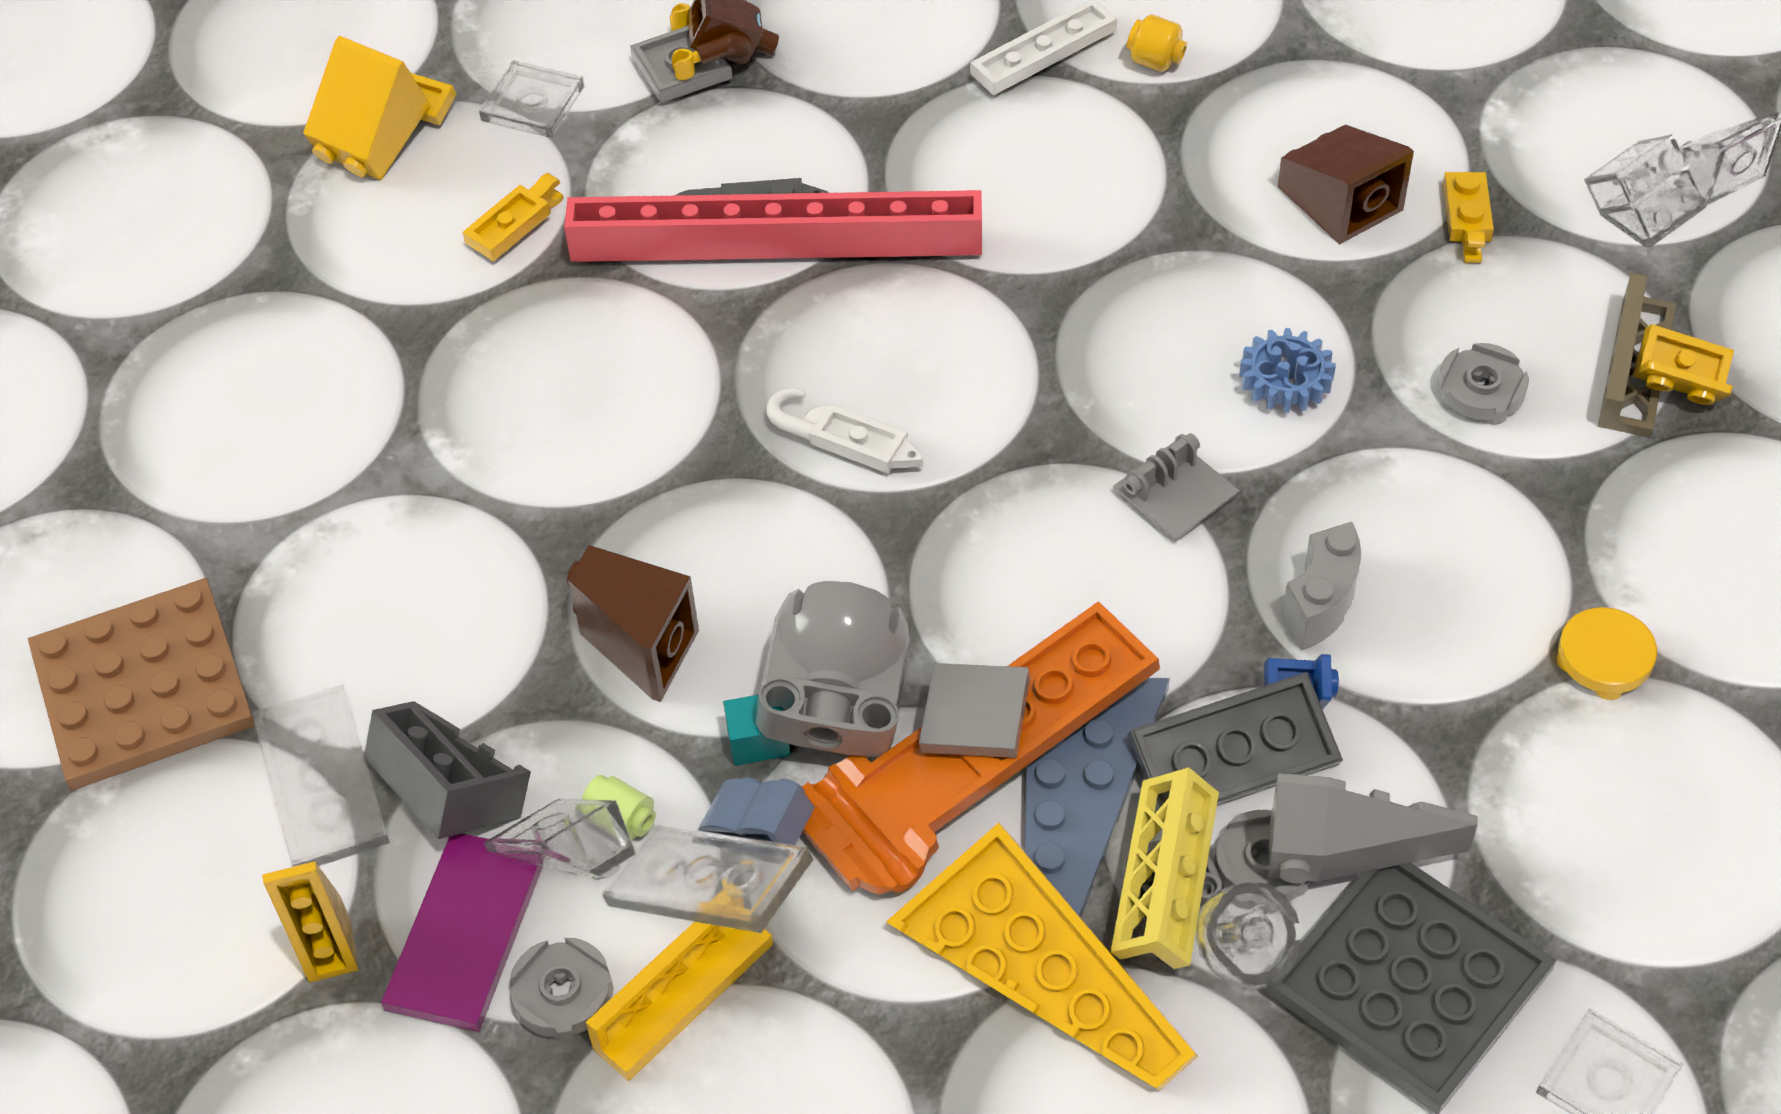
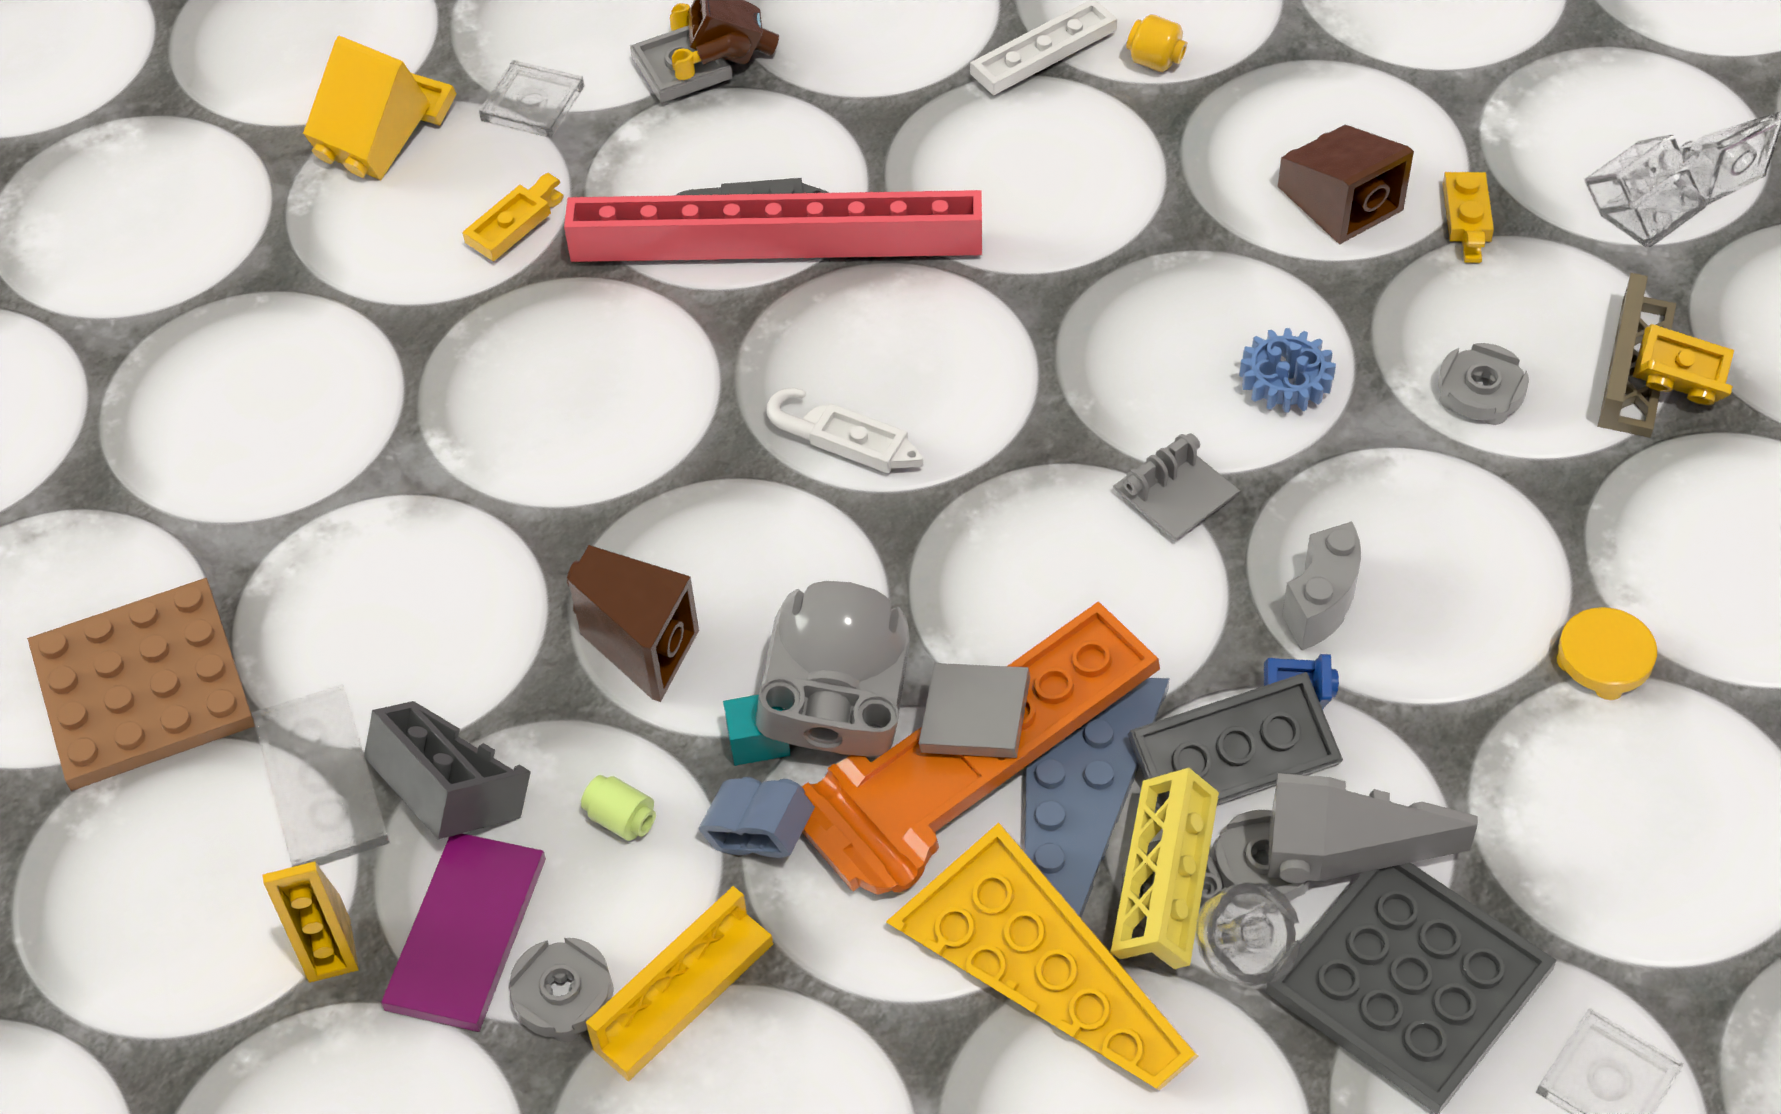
clear slope [484,799,636,880] -> none
clear tile [601,825,814,933] -> none

